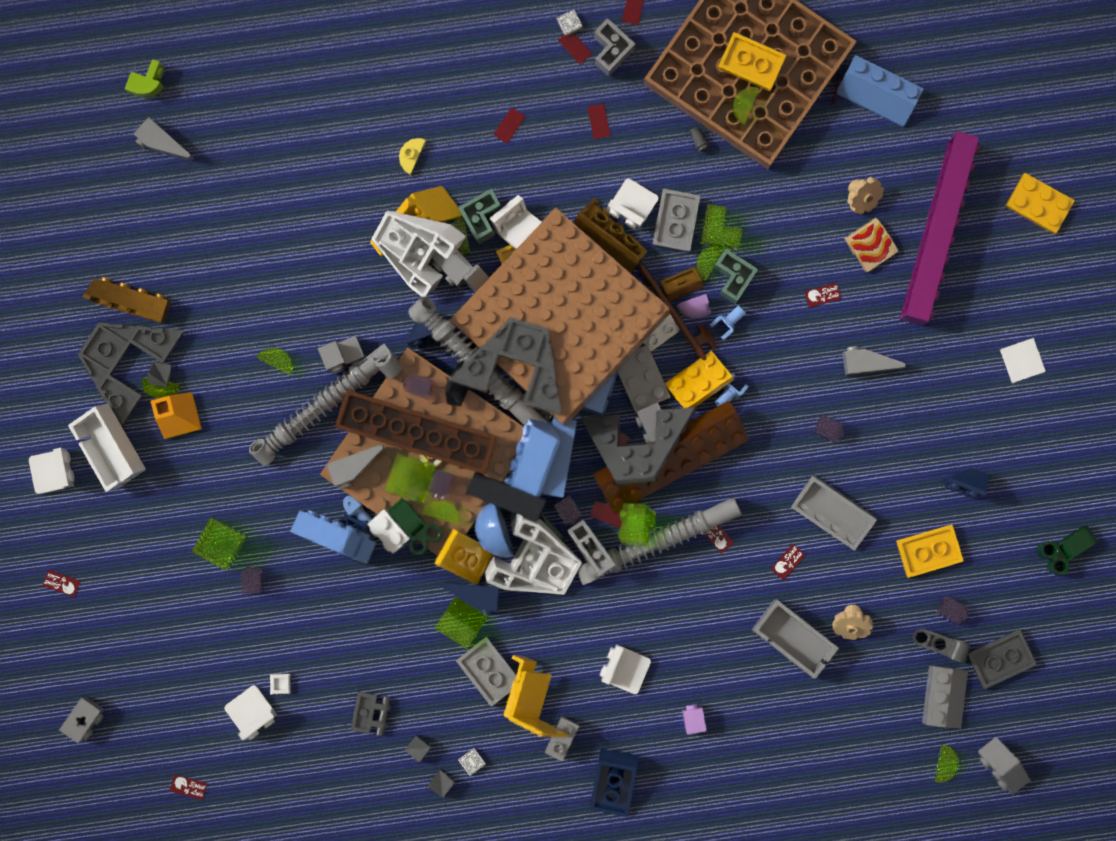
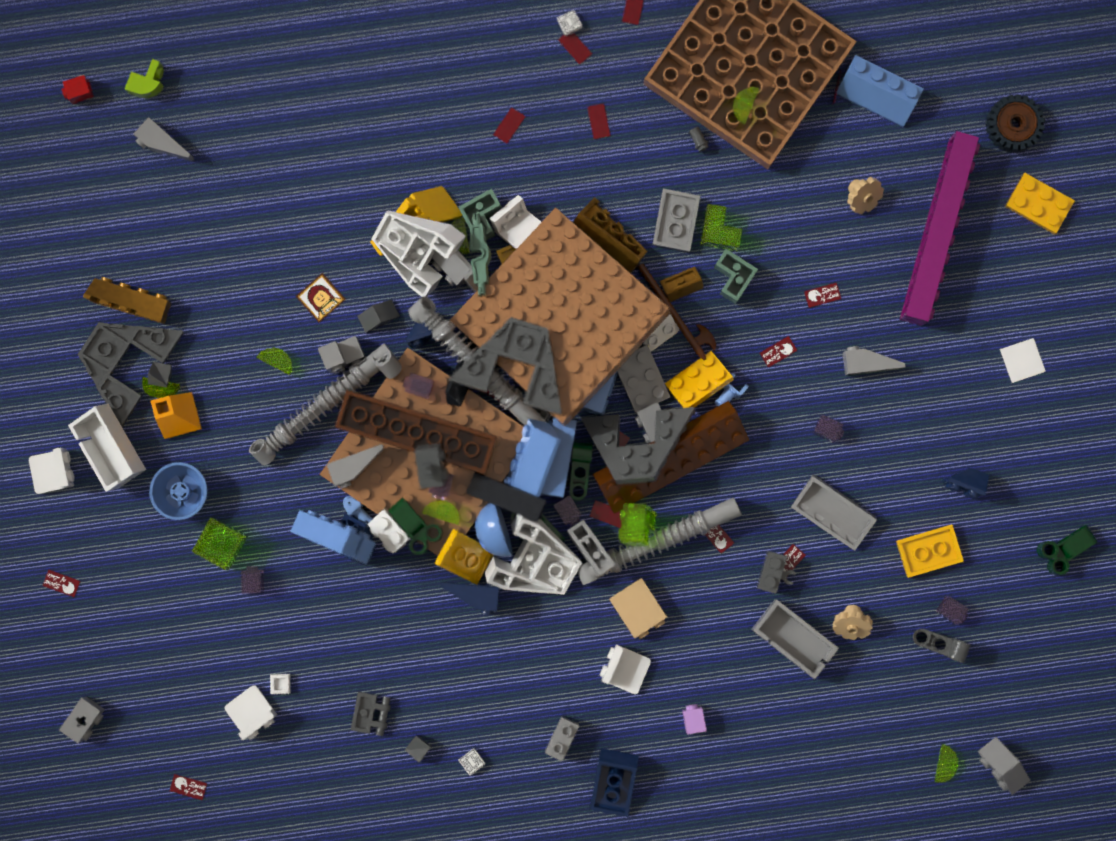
clear neon green slope [385,453,436,504] -> none
light yellow plate [399,138,426,175] -> none
dark grey slope [428,769,455,798] -> none
clear neon green slope [435,596,489,649] -> none
light grey plate [456,636,516,707] -> none
yellow piece [504,655,568,738] -> none
light grey brick [594,18,635,77] -> none
white bracket [607,179,658,229] -> none
lavender brick [676,294,711,319] -> none
clear neon green plate [696,246,725,281] -> none
light blue piece [710,305,746,341] -> none
yellow plate [718,32,786,91] -> none
slope [844,218,899,272] -> none
light grey slope [922,665,968,729] -> none
dark grey plate [967,629,1037,689] -> none
none -> red brick [62,75,94,104]
none -> medium blue piece [149,462,207,520]
none -> sticker [296,273,345,322]
none -> dark grey slope [357,299,400,333]
none -> dark grey brick [414,443,449,489]
none -> sand green piece [470,213,491,297]
none -> dark green piece [570,442,592,500]
none -> tan brick [609,578,667,639]
none -> dark grey brick [756,550,796,594]
none -> dark red sticker [760,336,797,368]
none -> wheel [986,94,1045,153]

